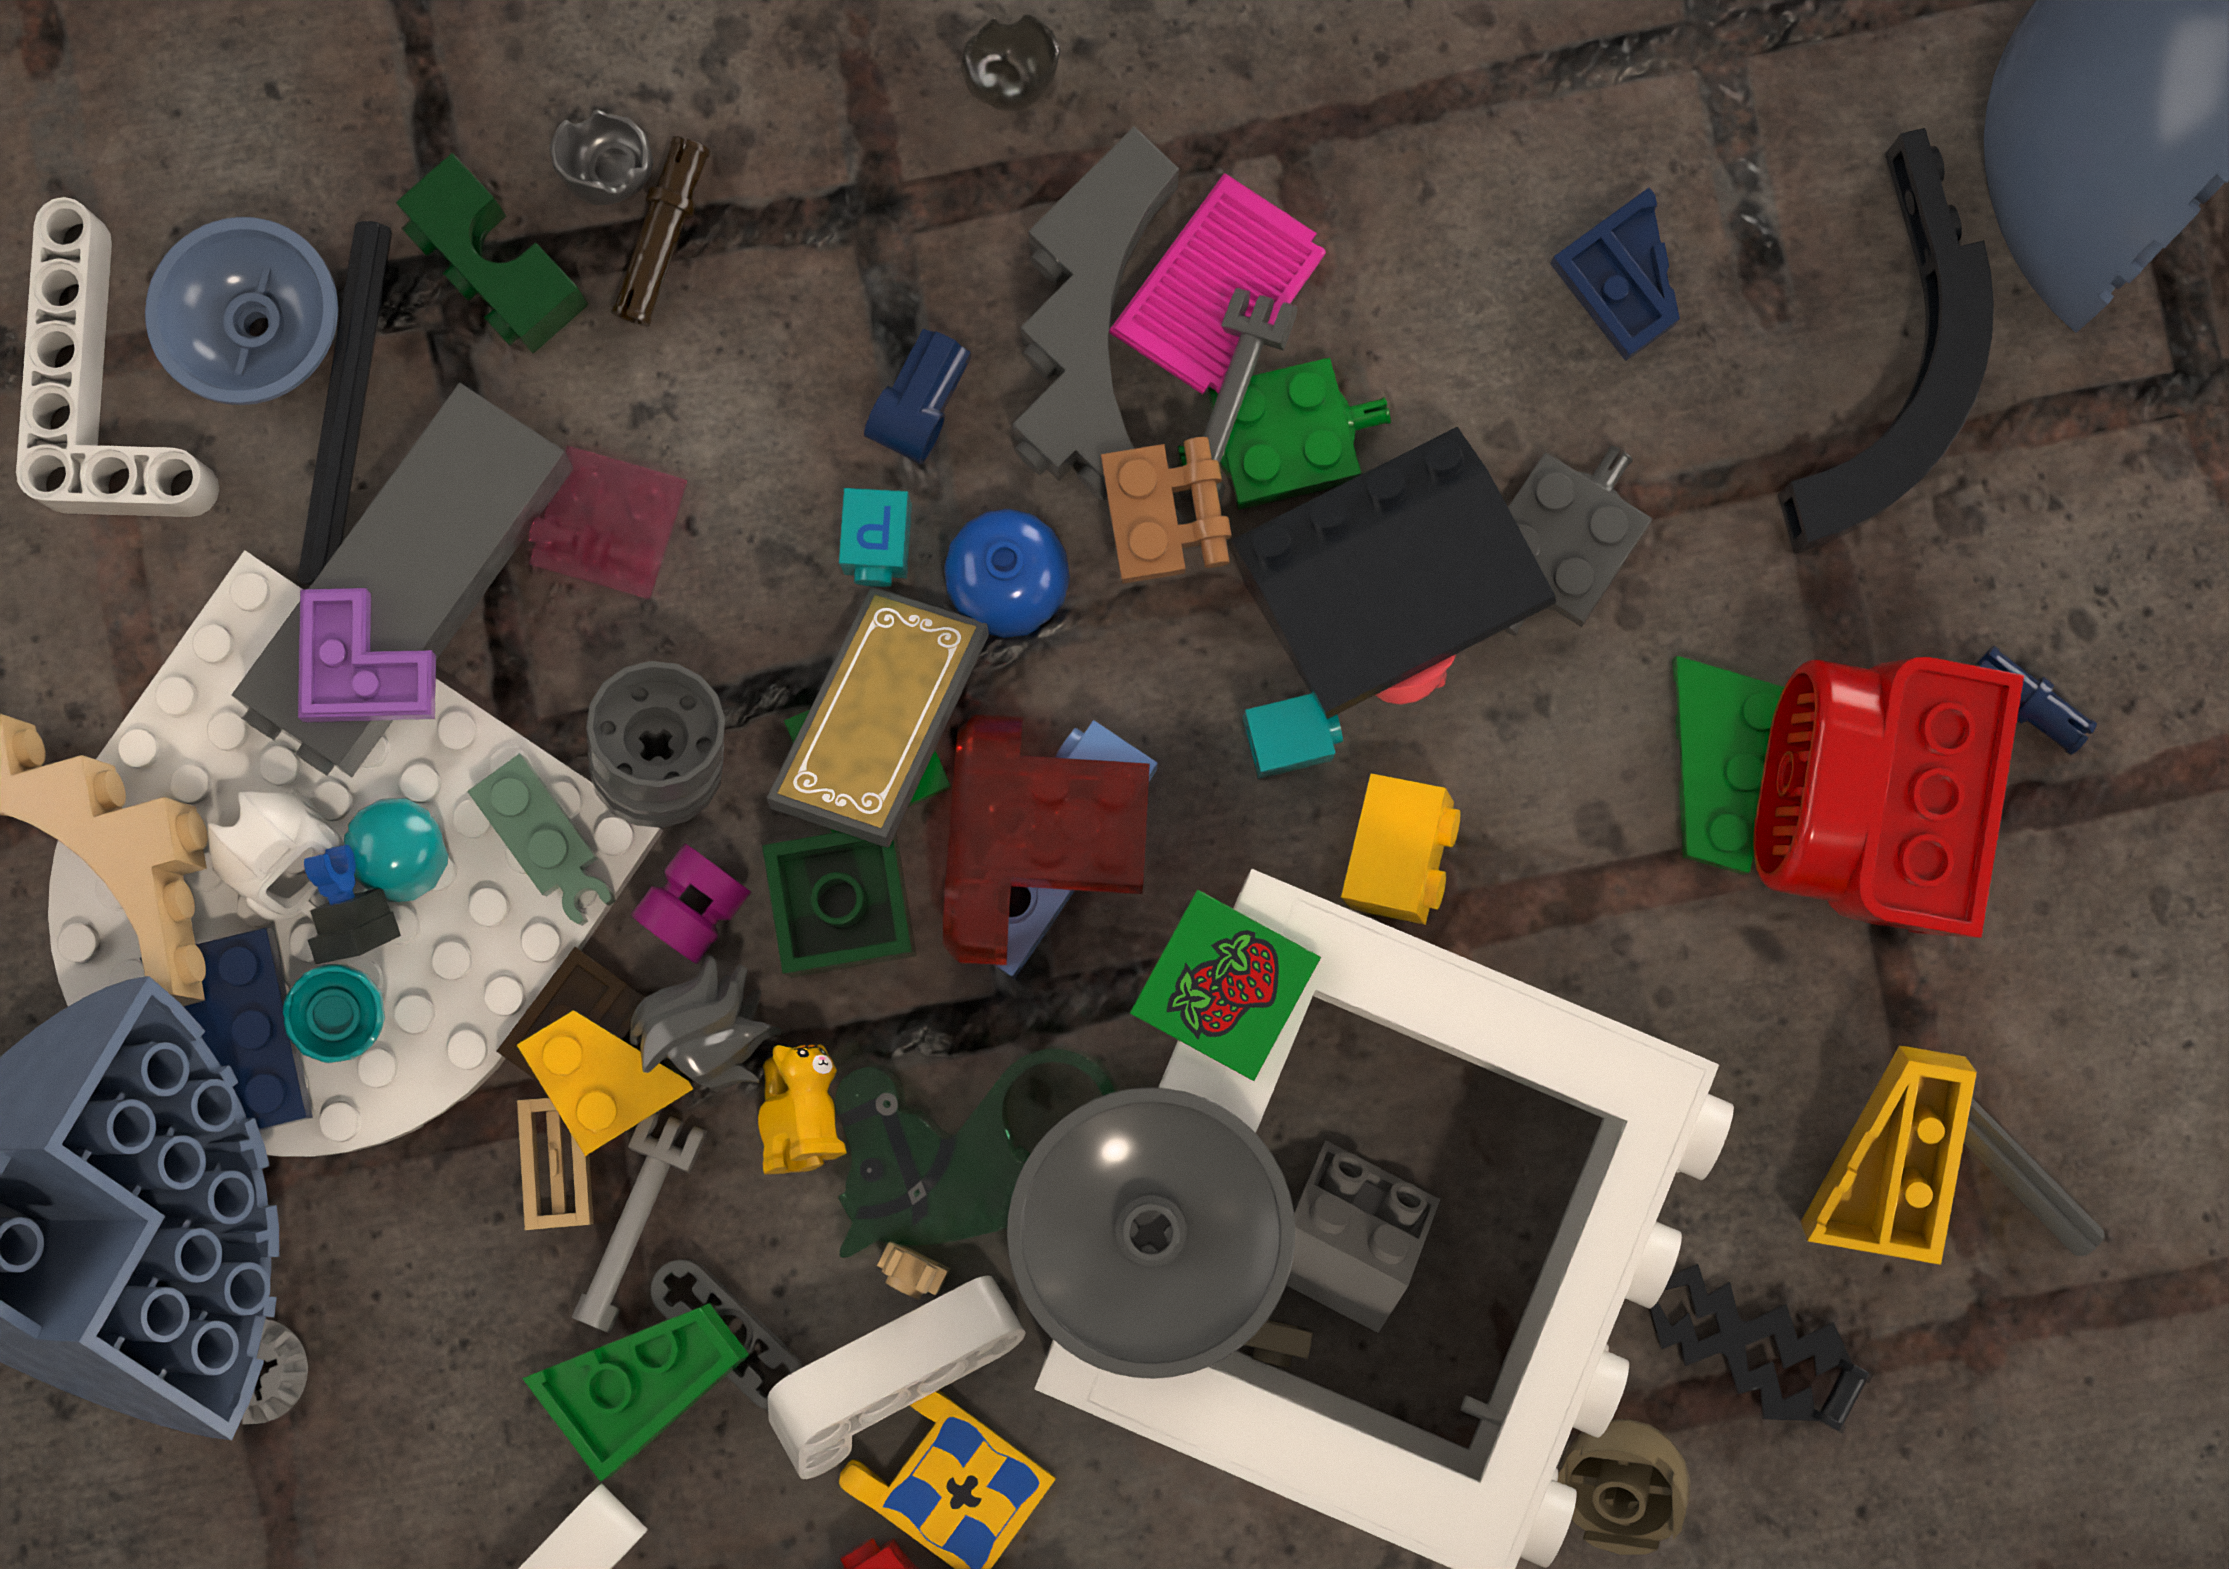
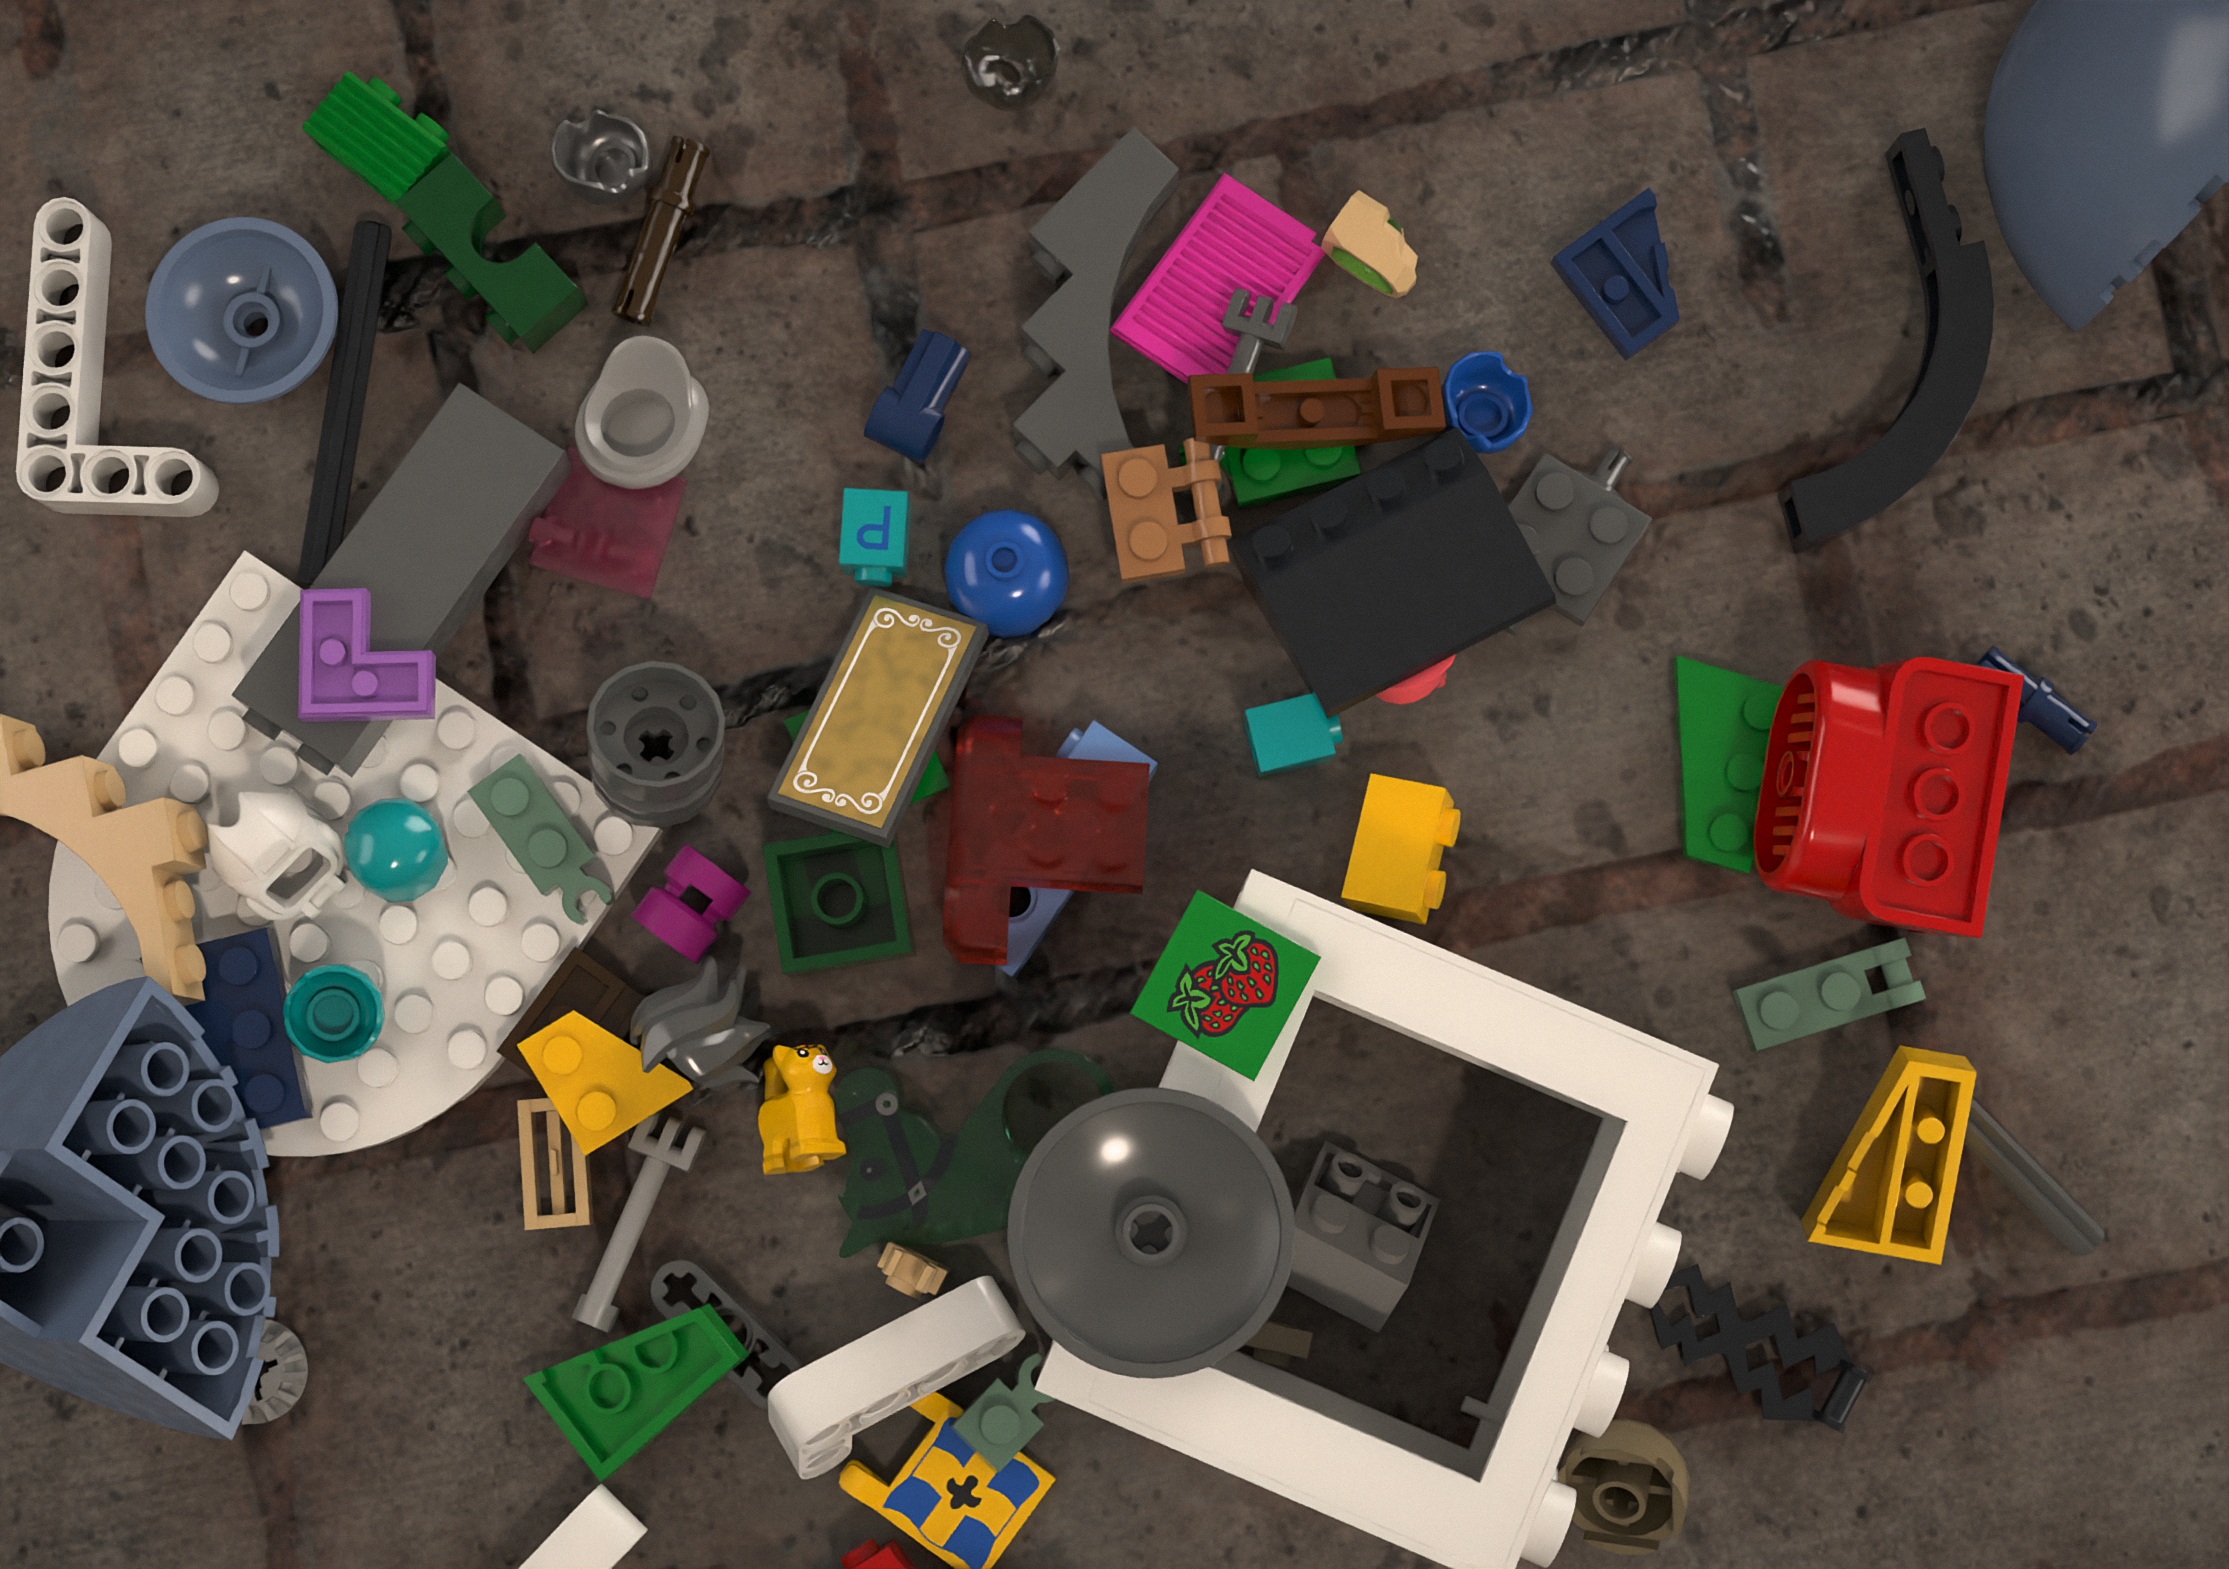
pearl dark grey piece [304,845,401,964] -> none
none -> green brick [301,71,451,212]
none -> light grey piece [575,335,709,489]
none -> sand green plate [949,1353,1056,1473]
none -> reddish brown slope [1187,367,1446,449]
none -> tan rock [1321,190,1418,298]
none -> blue hair [1441,351,1533,454]
none -> sand green plate [1731,937,1926,1052]

